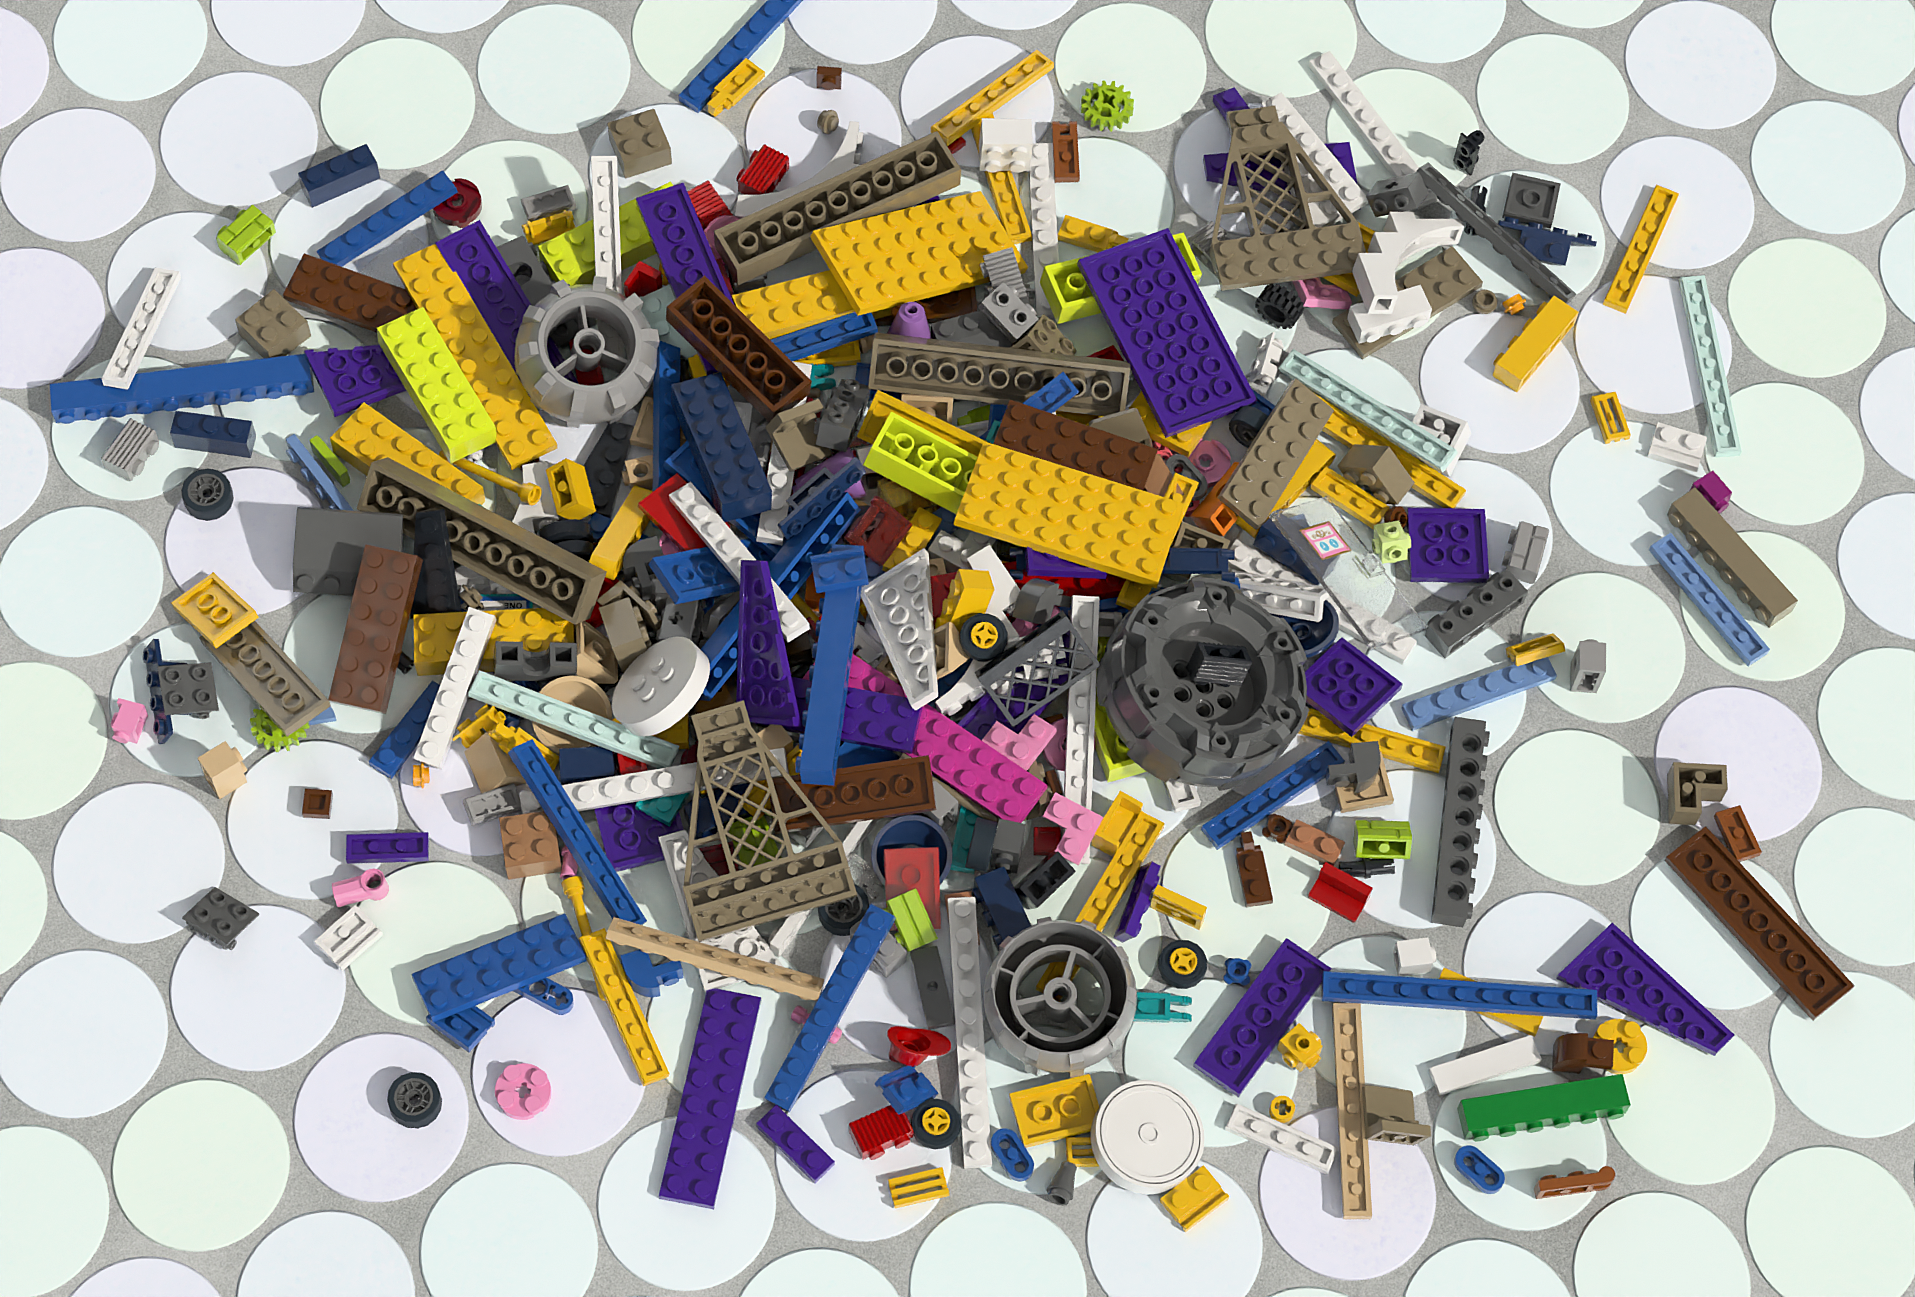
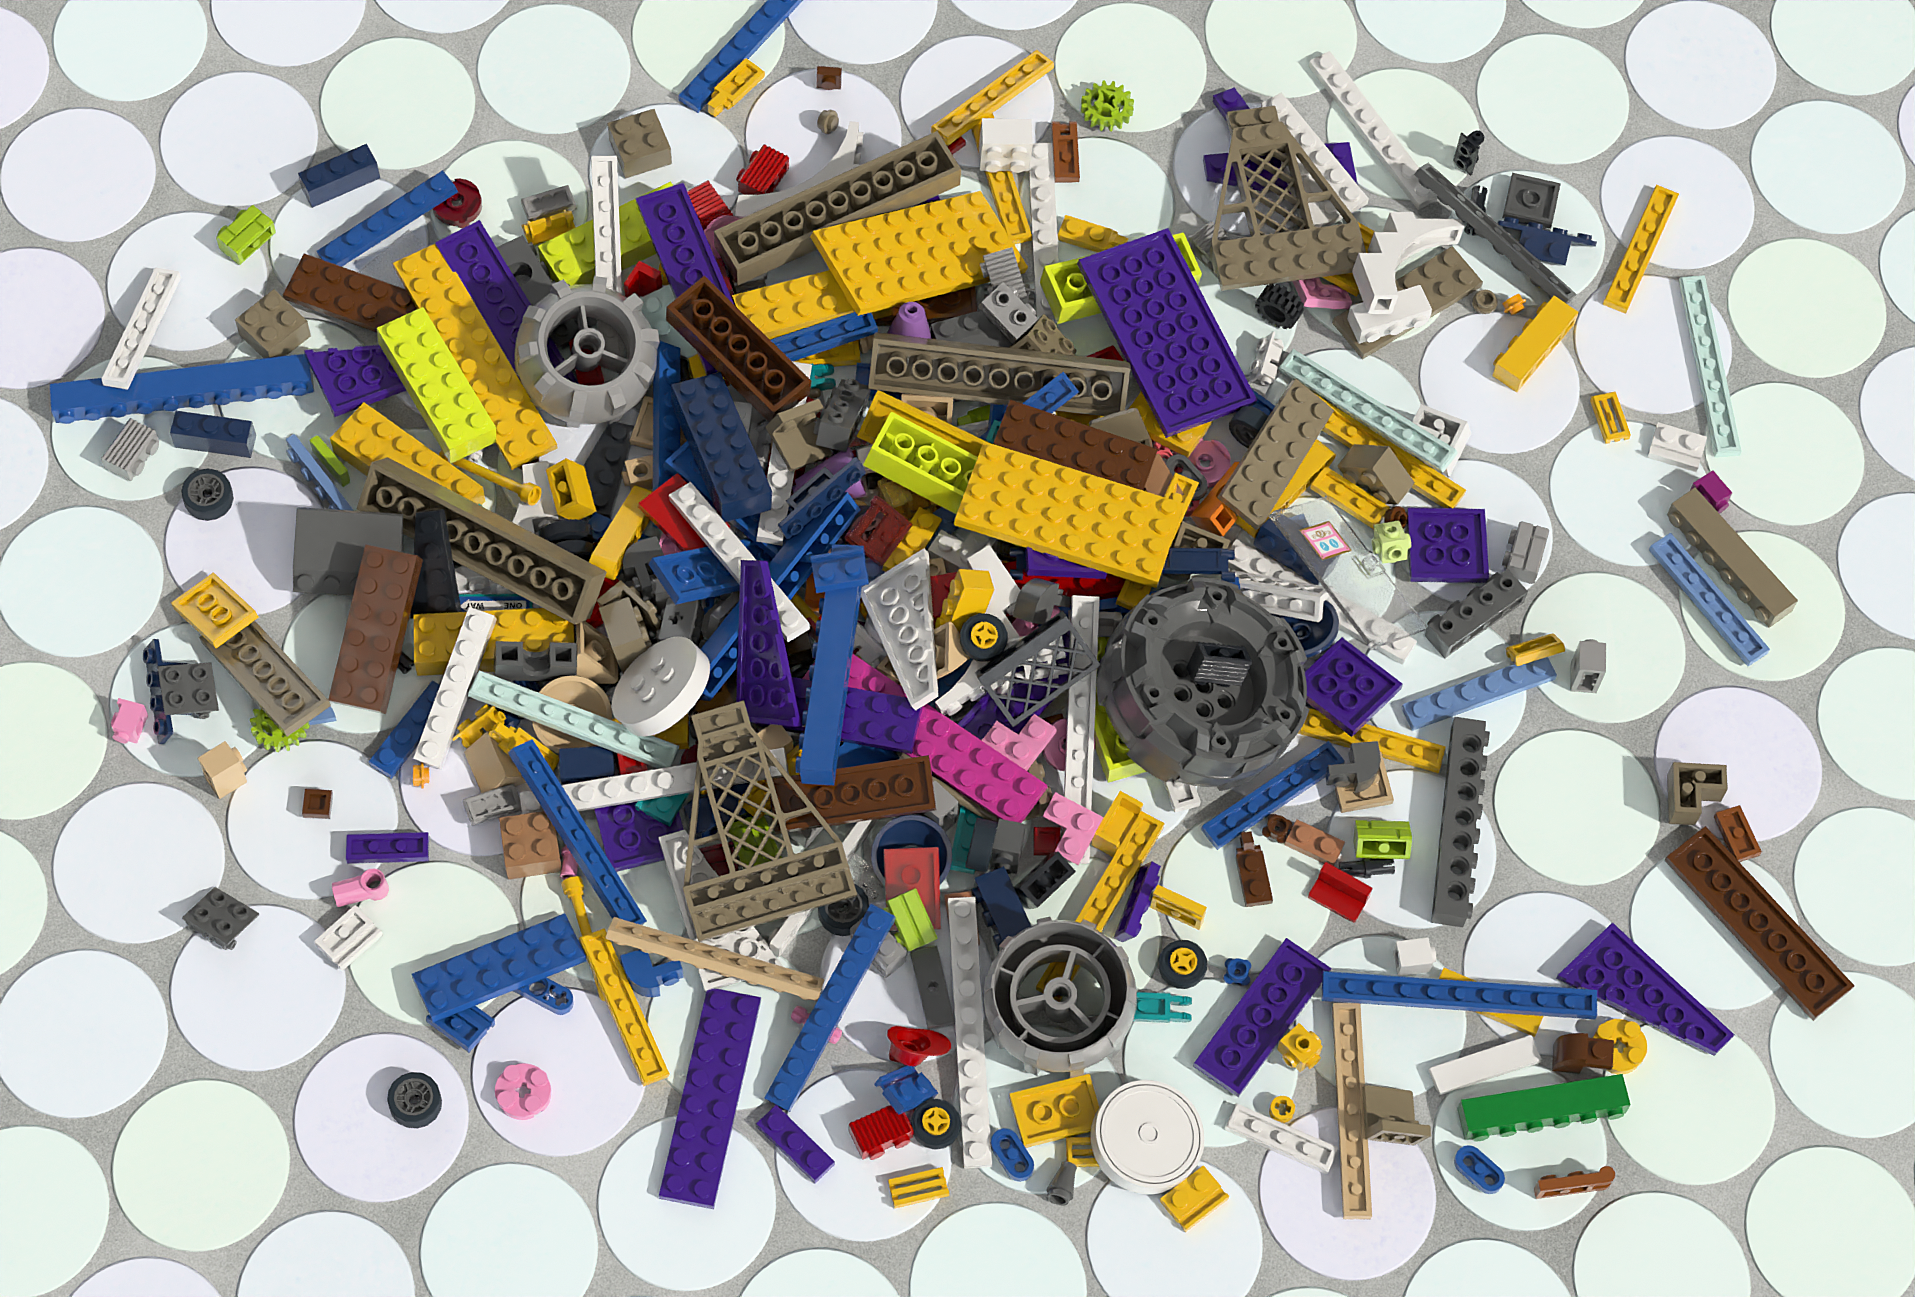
dark tan plate [459,584,484,609] -> none
reddish brown tile [1044,769,1063,796] -> none
dark grey brick [1366,172,1429,217] -> none

